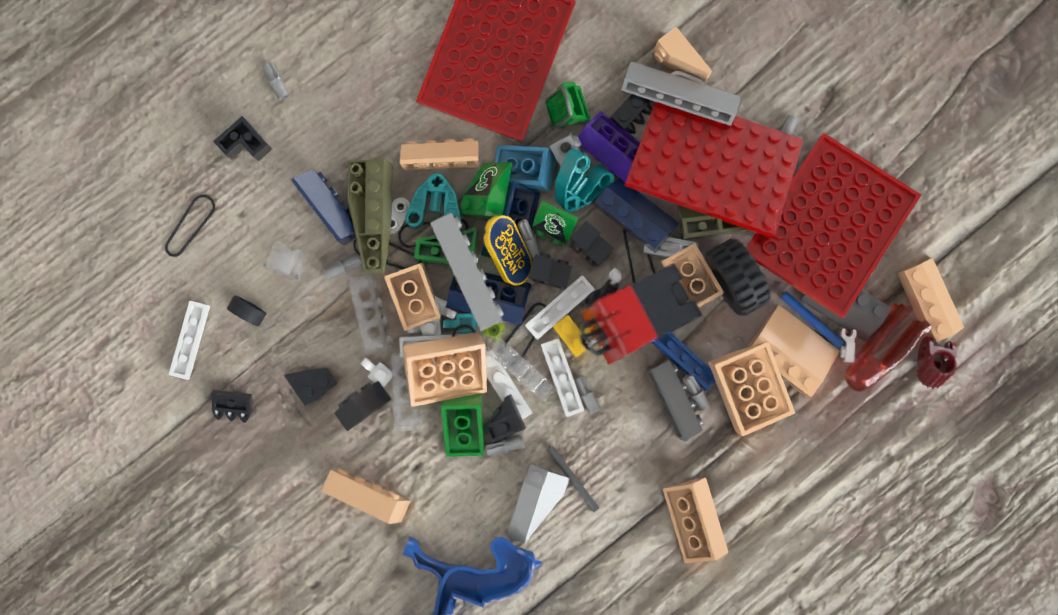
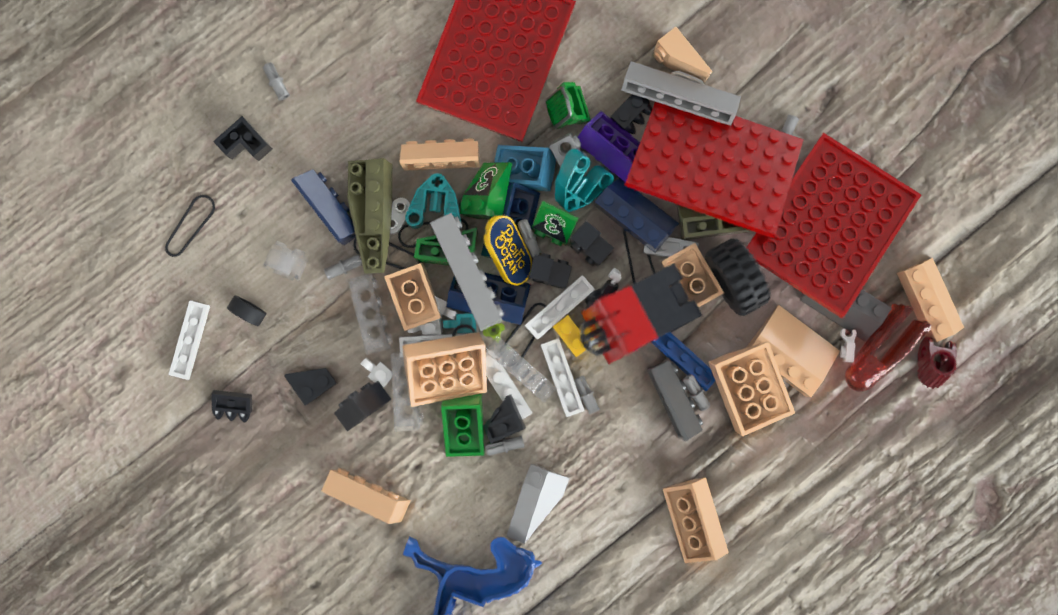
dark grey bar [547,446,599,512] -> none
blue piece [780,291,844,348] -> none

